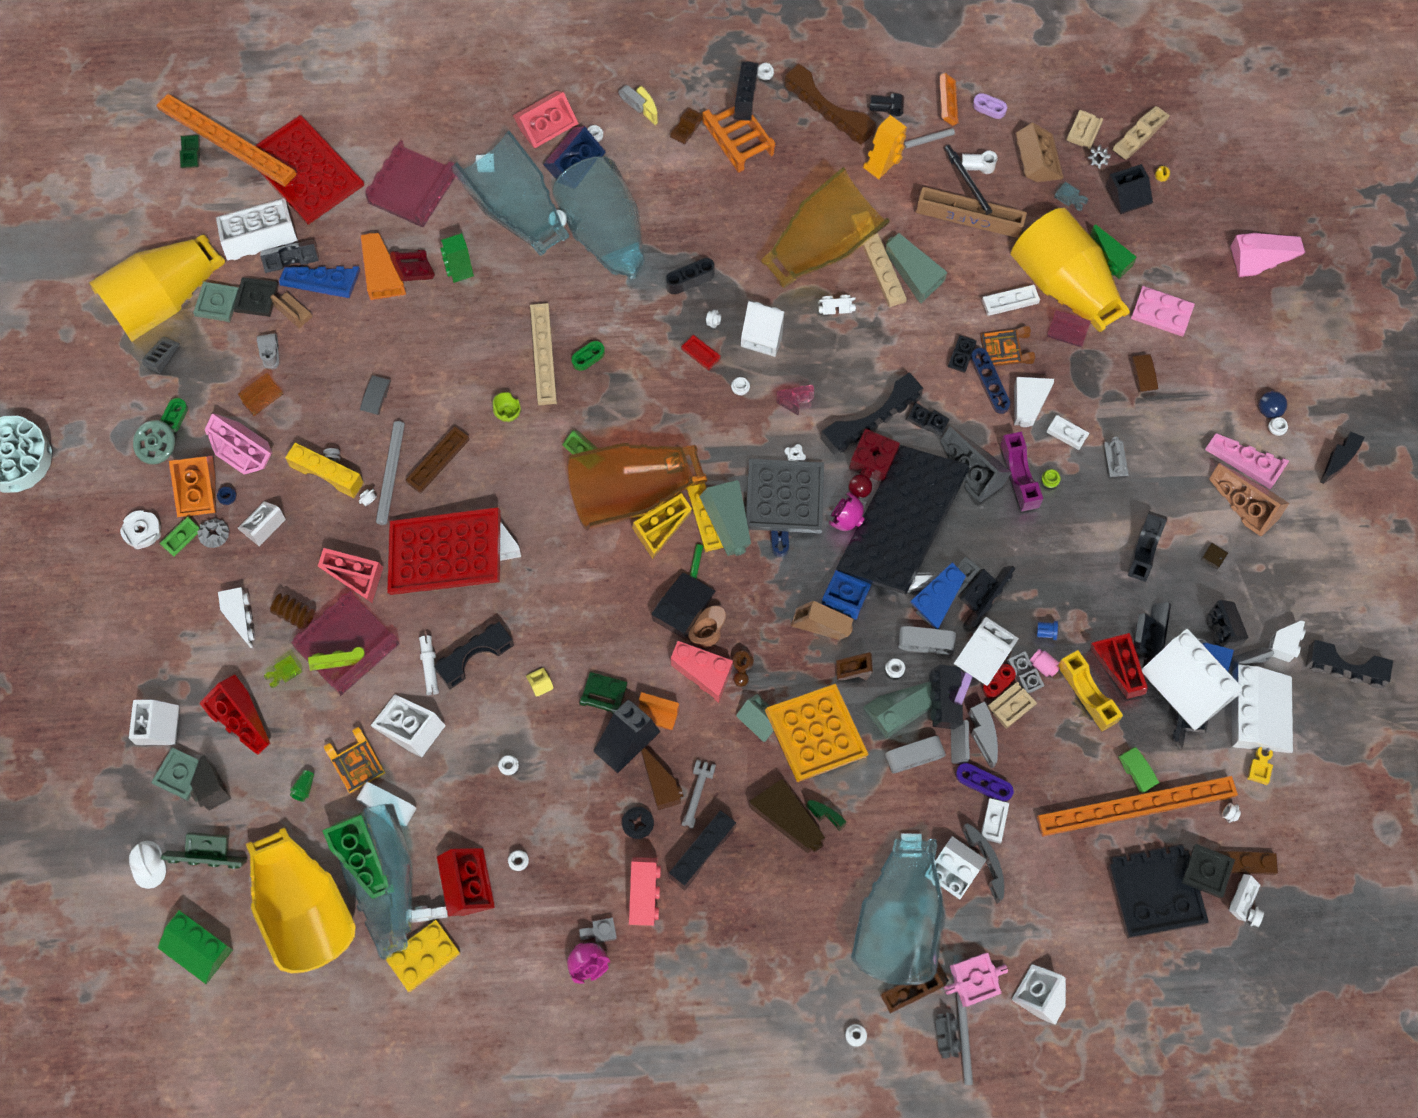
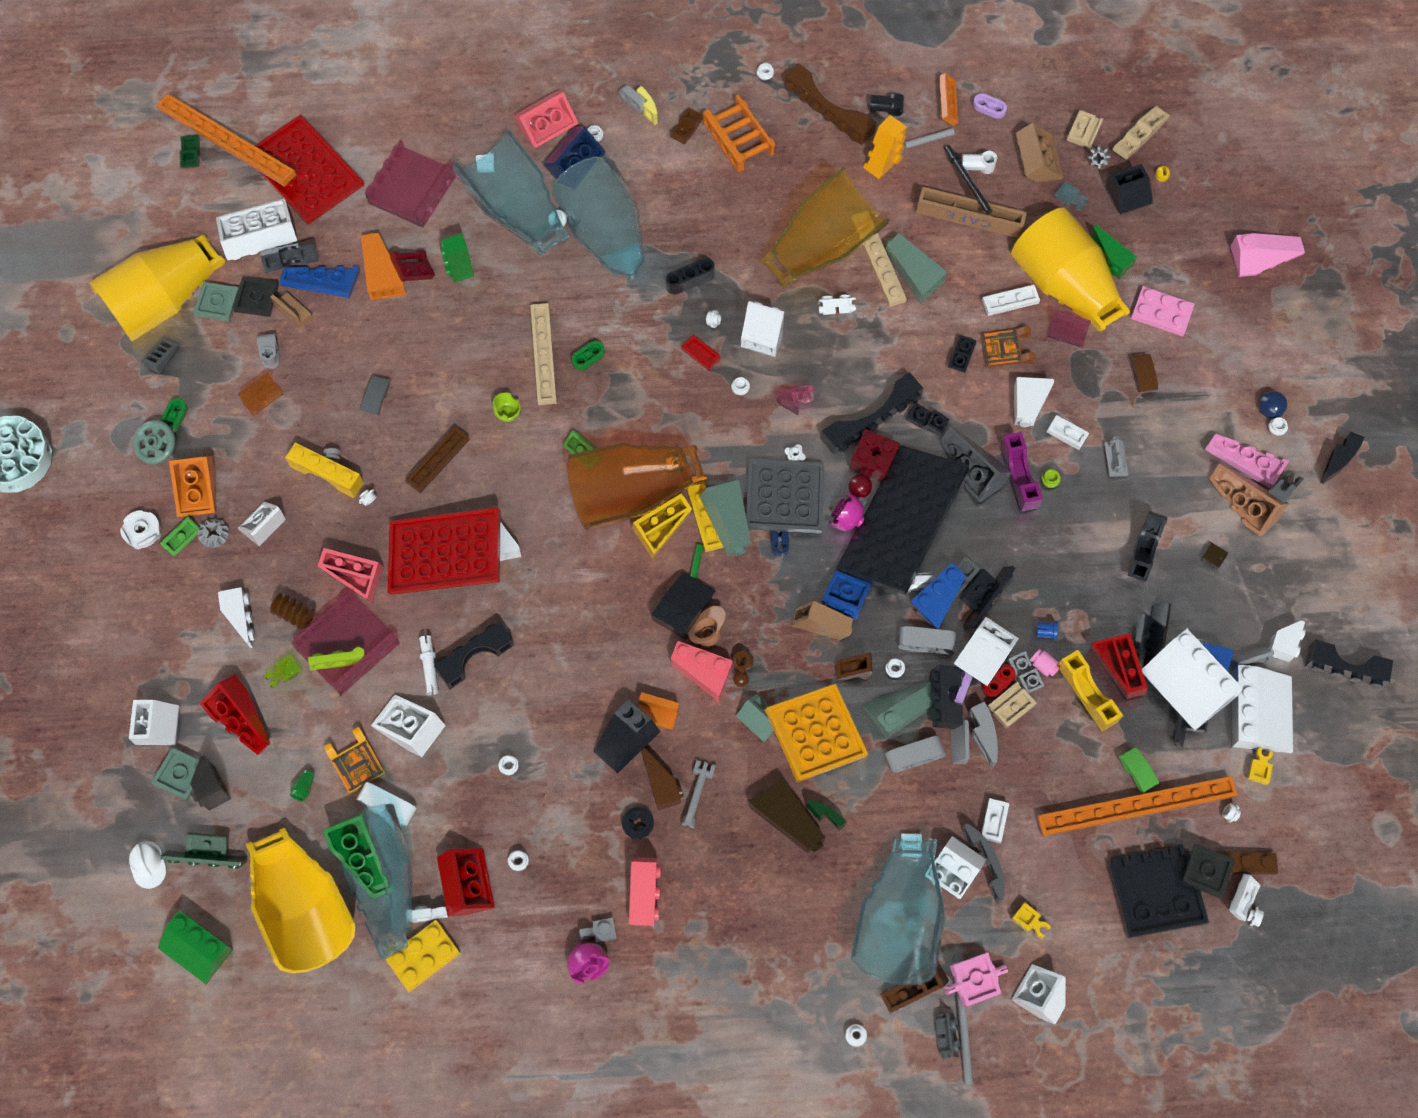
bright pink wedge [205,413,272,475] -> none
dark blue plate [217,487,237,505] -> none
light grey axle [376,421,405,525] -> none
light yellow slope [526,667,553,696] -> none
dark green plate [580,672,628,714] -> none
black arch [669,810,736,891] -> none
black arch [734,61,759,121] -> none
dark purple plate [956,763,1014,802] -> none
dark blue beam [971,348,1010,414] -> none
black slope [1207,600,1249,648] -> none
none -> yellow plate [1011,902,1051,939]
none -> dark grey hinge [1268,472,1303,503]

